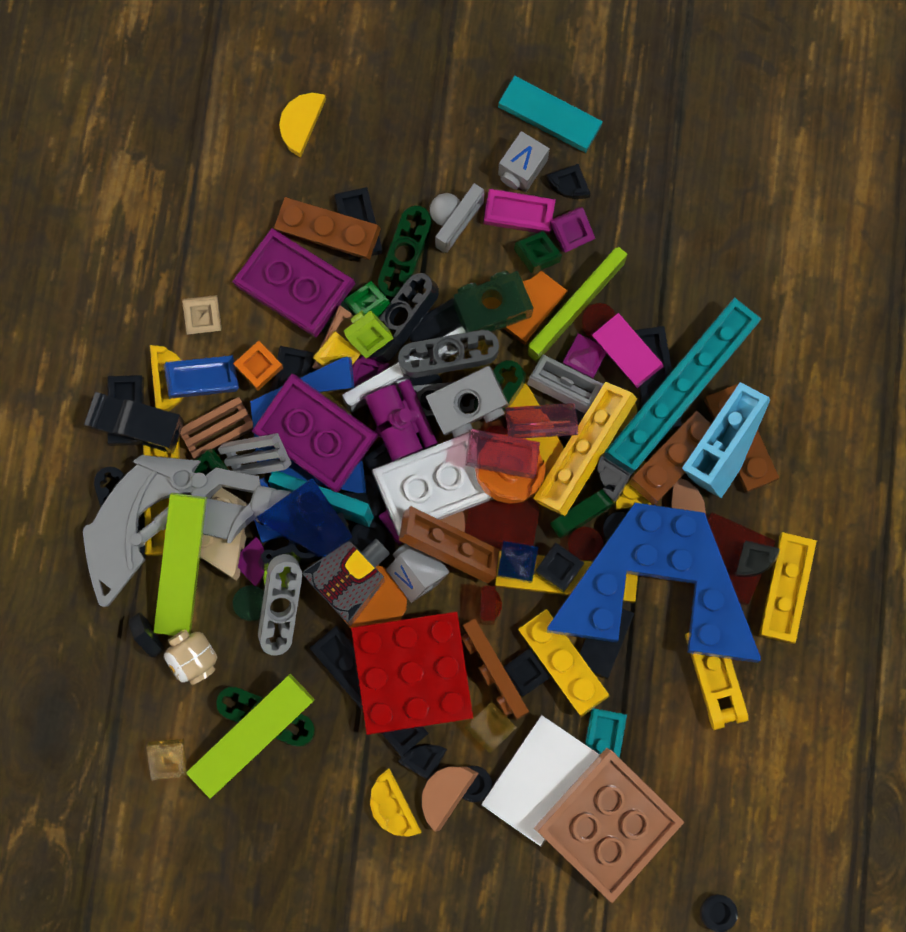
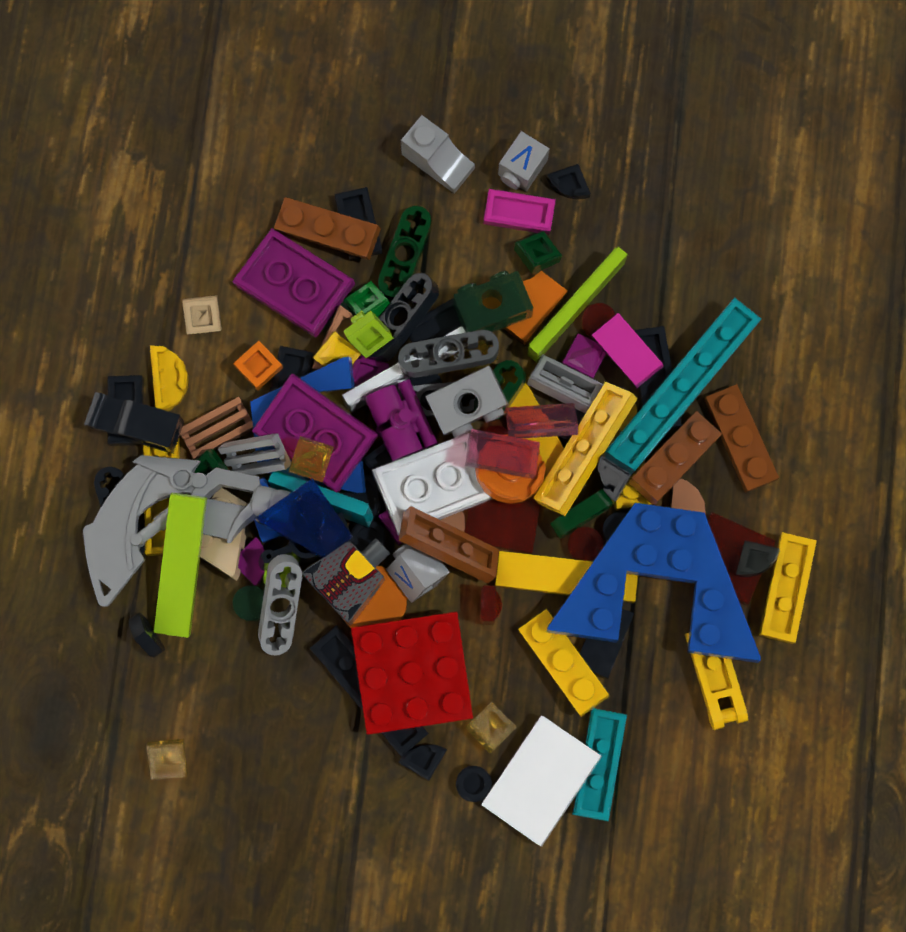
blue tile [164,355,239,399] -> none
tan head [164,629,217,685] -> none
lime tile [186,674,315,799] -> none
dark green beam [216,687,315,747] -> none
yellow tile [279,93,326,158] -> none
yellow tile [370,768,422,837] -> none
nougat tile [422,766,479,832] -> none
light grey tile [430,183,484,253] -> none
dark orange plate [461,618,529,720] -> none
clear blue tile [497,541,538,583] -> none
teal tile [498,75,603,153] -> none
black tile [504,648,552,697] -> none
nougat plate [534,748,684,903] -> none
black tile [535,543,584,593] -> none
magenta tile [550,207,596,253] -> none
medium azure slope [682,382,770,498] -> none
black tile [700,894,738,932] -> none
none -> clear yellow tile [289,436,334,482]
none -> light grey arch [401,115,475,194]

